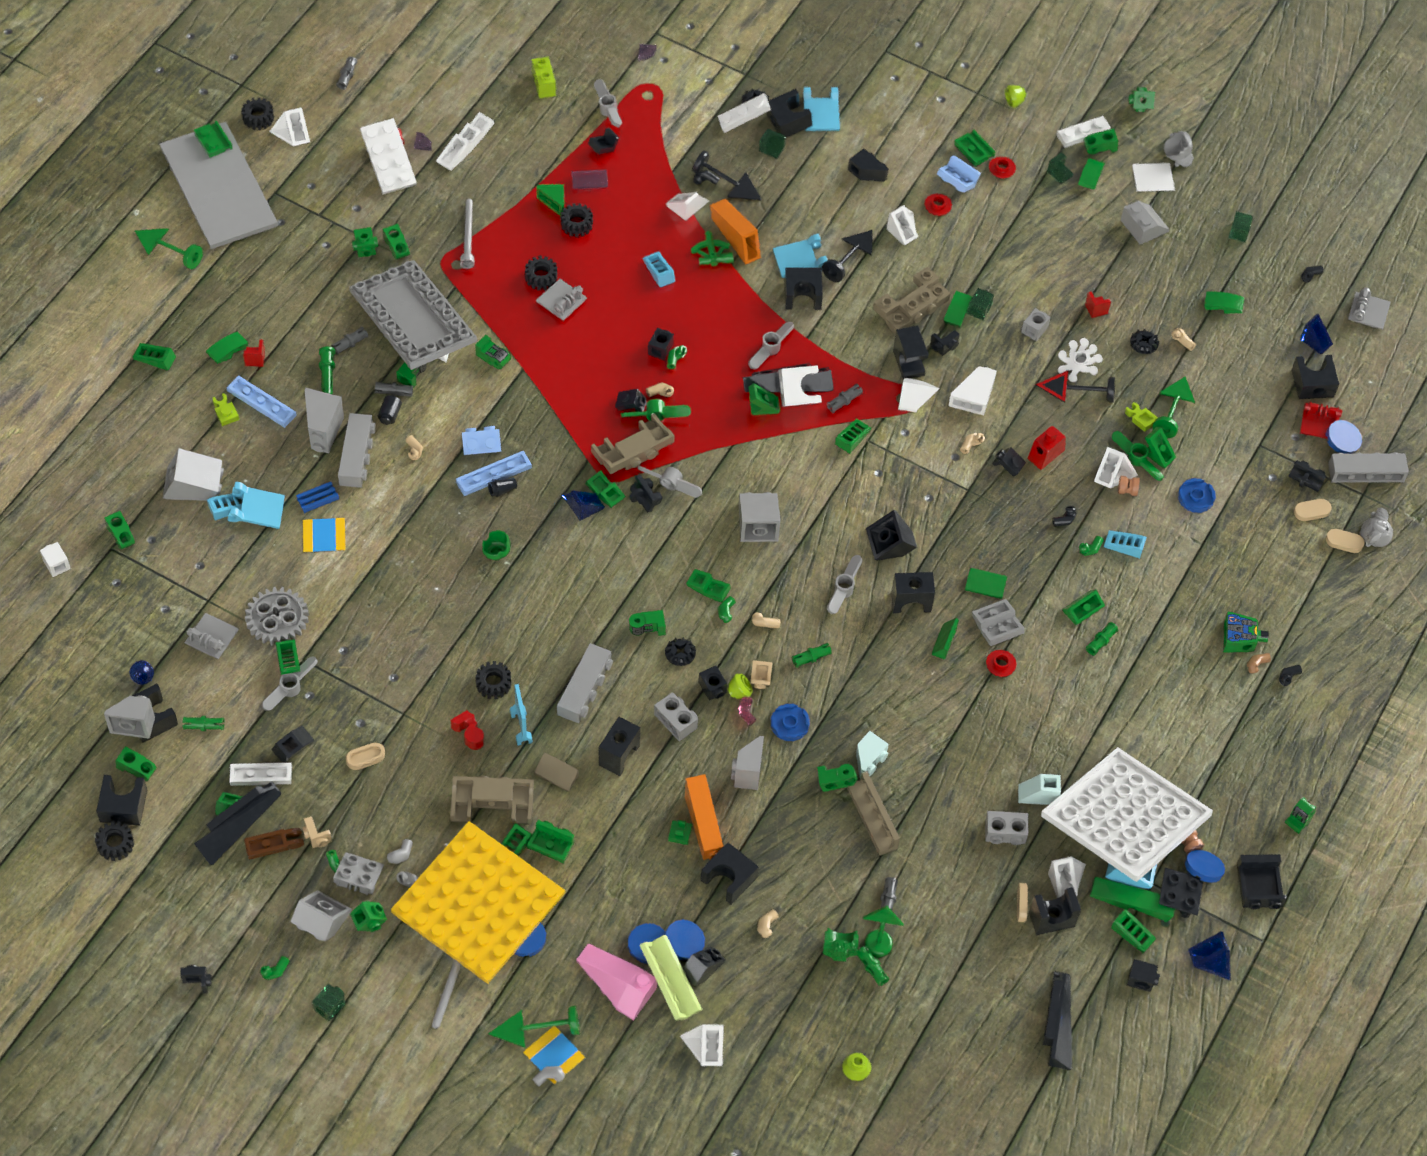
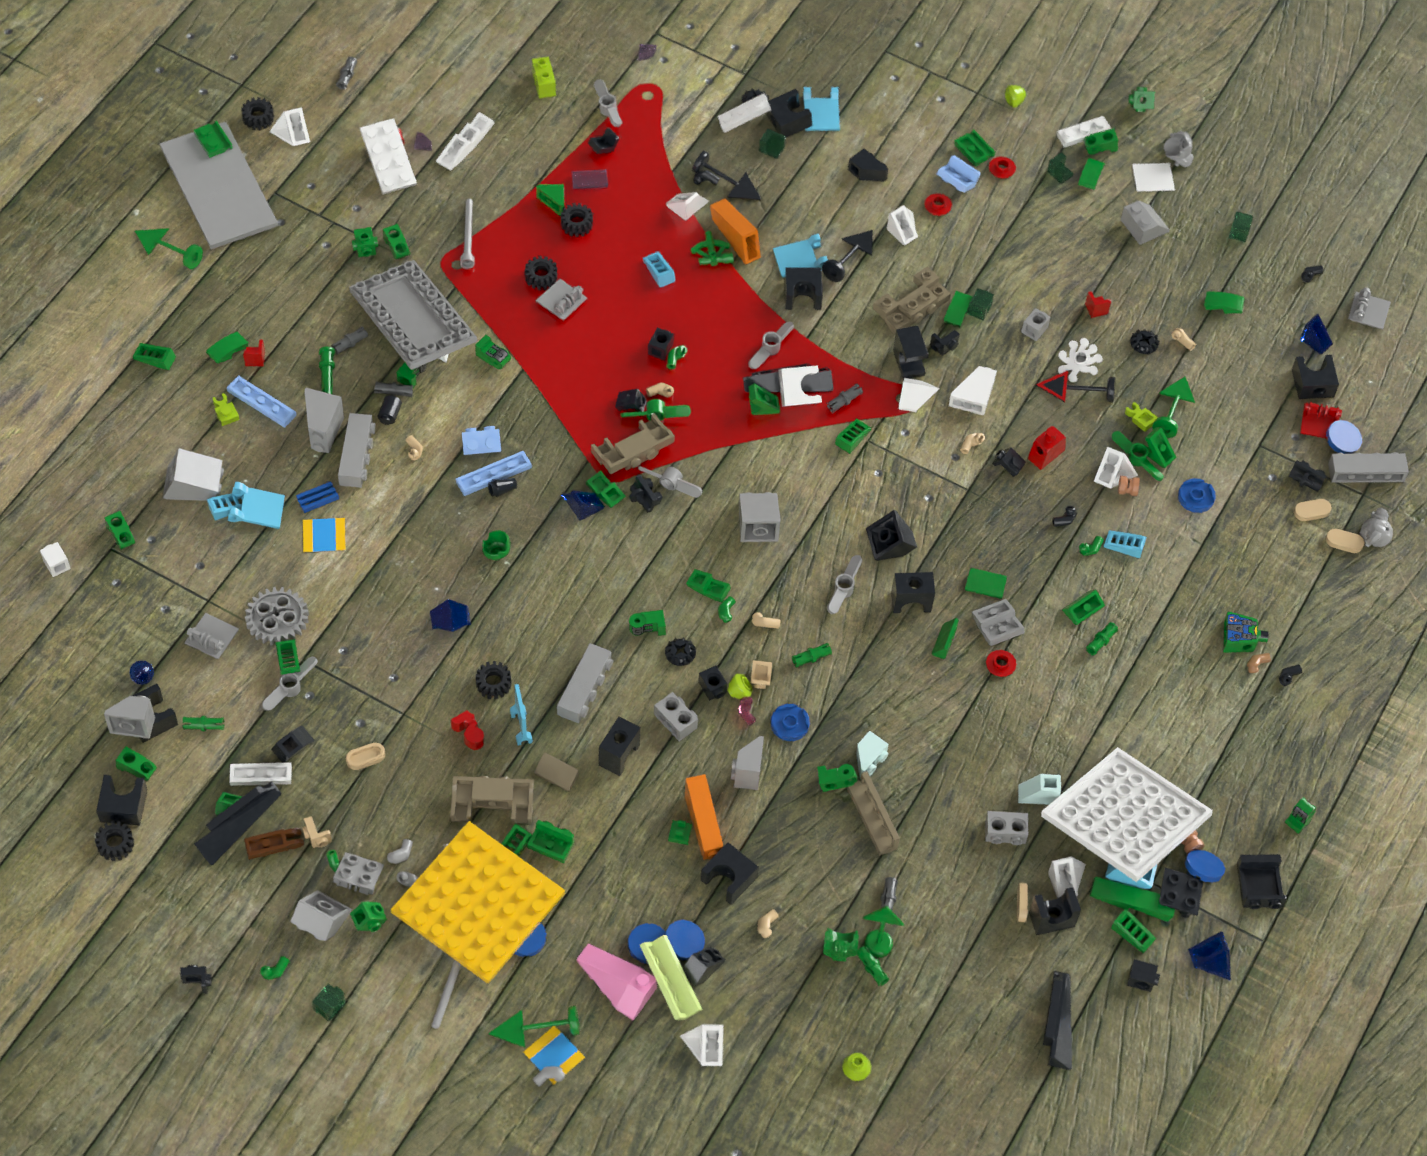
none -> clear blue slope [430,599,471,632]

